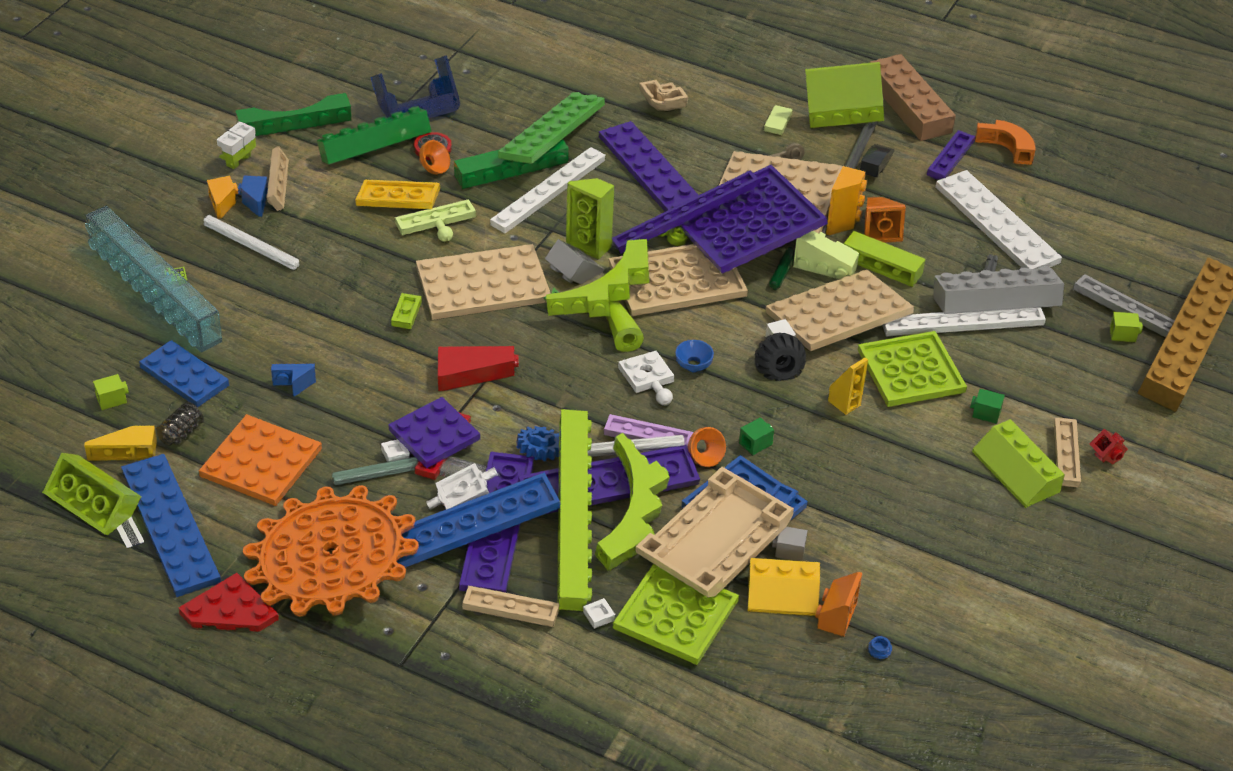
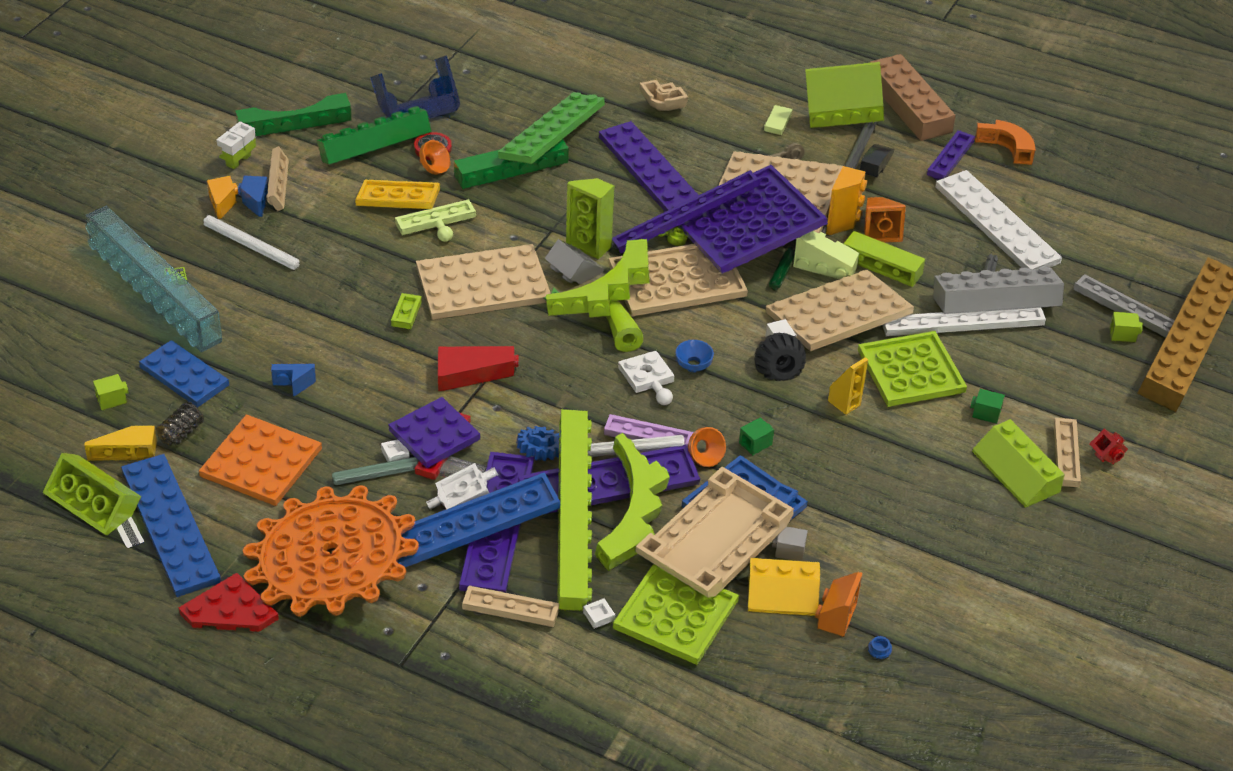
white plate [490,147,605,233] -> none

